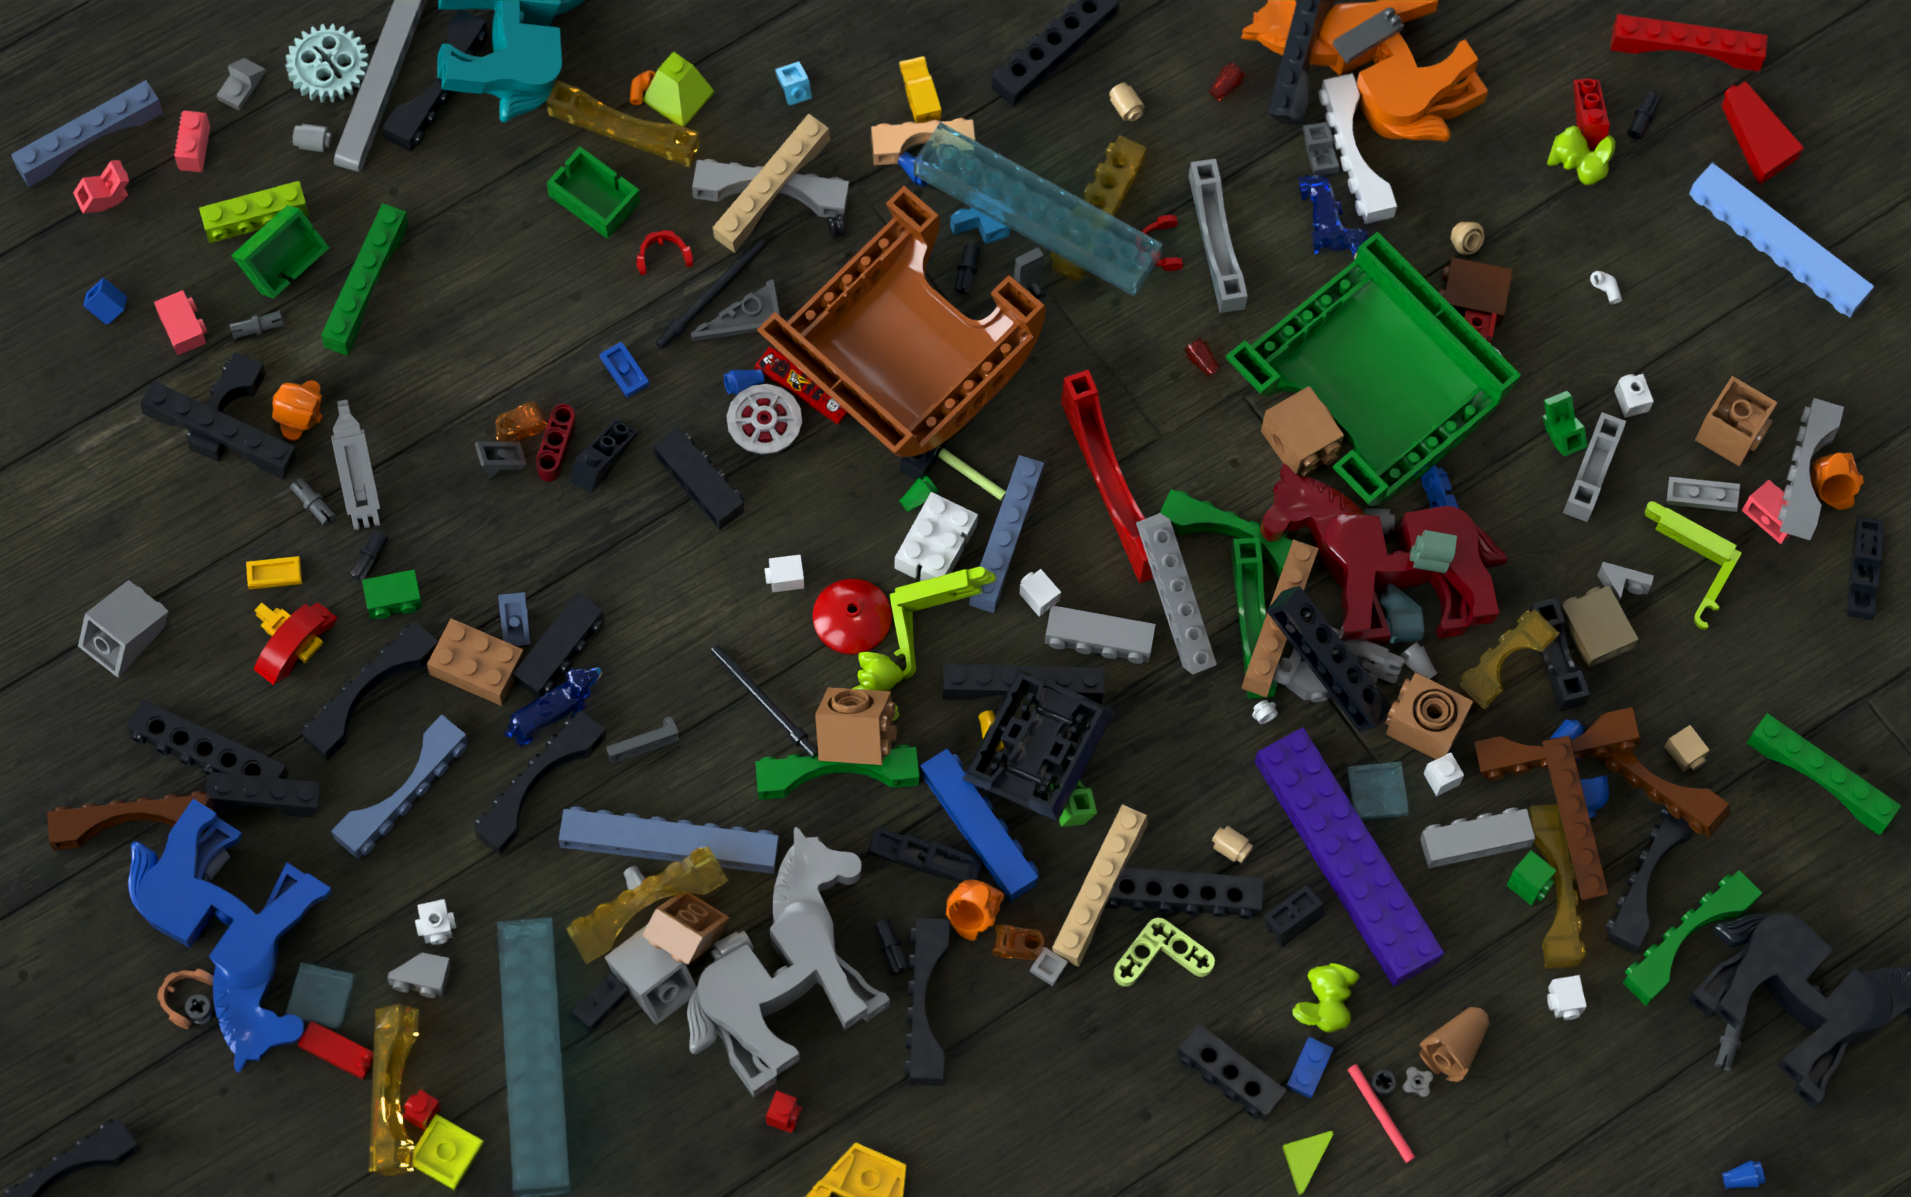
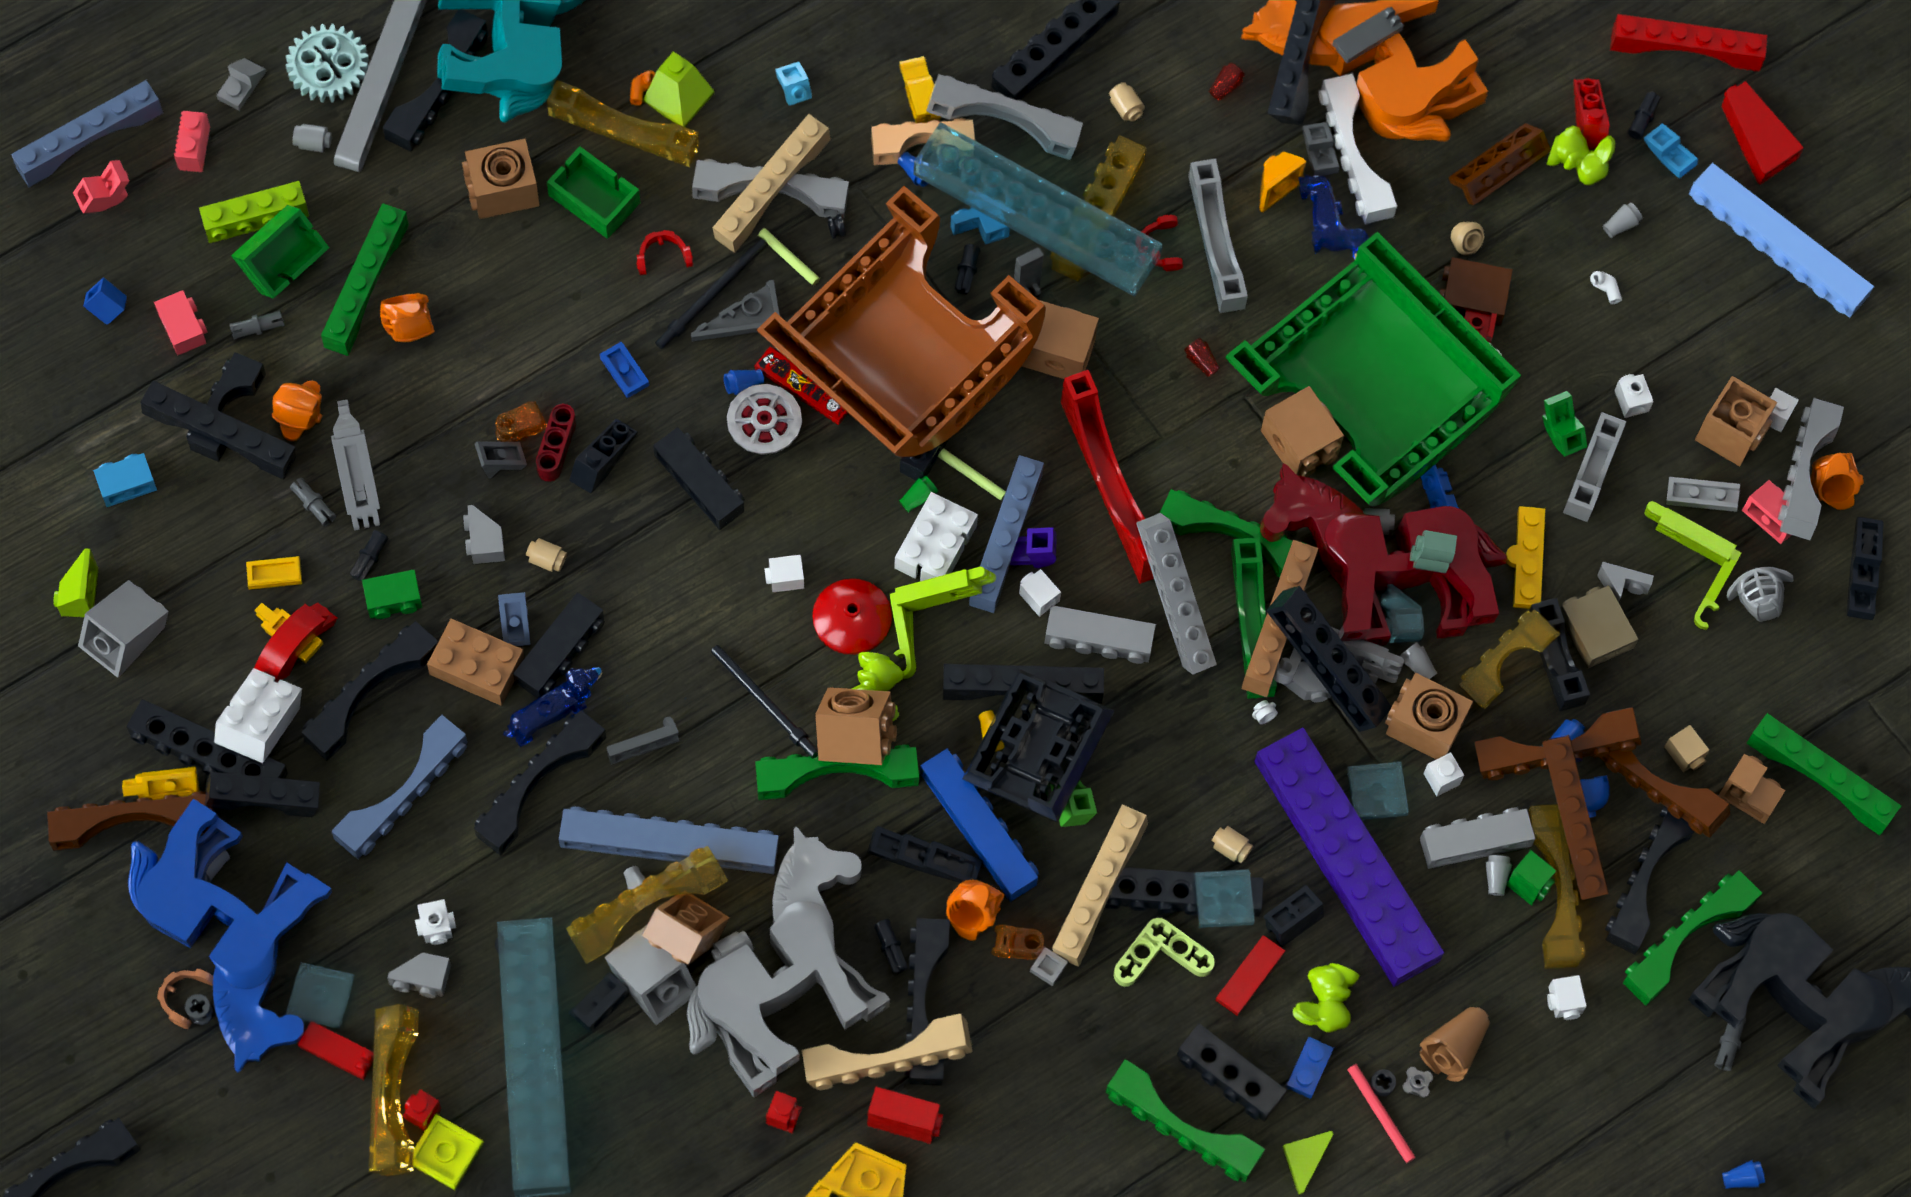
none -> lime slope [54,549,98,617]
none -> dark azure brick [93,453,157,507]
none -> yellow hinge [122,767,200,800]
none -> white piece [214,668,302,763]
none -> orange piece [380,293,434,343]
none -> medium nougat brick [462,139,540,219]
none -> light grey slope [463,505,505,564]
none -> tan brick [526,538,567,572]
none -> yellowish green bar [758,228,820,286]
none -> tan arch [802,1013,972,1090]
none -> red brick [867,1087,943,1144]
none -> light grey arch [926,74,1083,160]
none -> dark purple brick [1010,527,1057,568]
none -> medium nougat brick [1022,300,1099,379]
none -> green arch [1106,1059,1265,1182]
none -> clear light blue plate [1195,869,1255,928]
none -> red tile [1216,935,1285,1016]
none -> light orange slope [1259,151,1306,213]
none -> reddish brown fence [1448,123,1551,206]
none -> light grey cone [1485,855,1512,896]
none -> yellow hinge [1506,506,1545,609]
none -> light grey cone [1603,203,1642,238]
none -> dark azure slope [1644,123,1698,178]
none -> medium nougat brick [1718,754,1785,824]
none -> light grey piece [1726,567,1794,622]
none -> white brick [1770,388,1799,432]

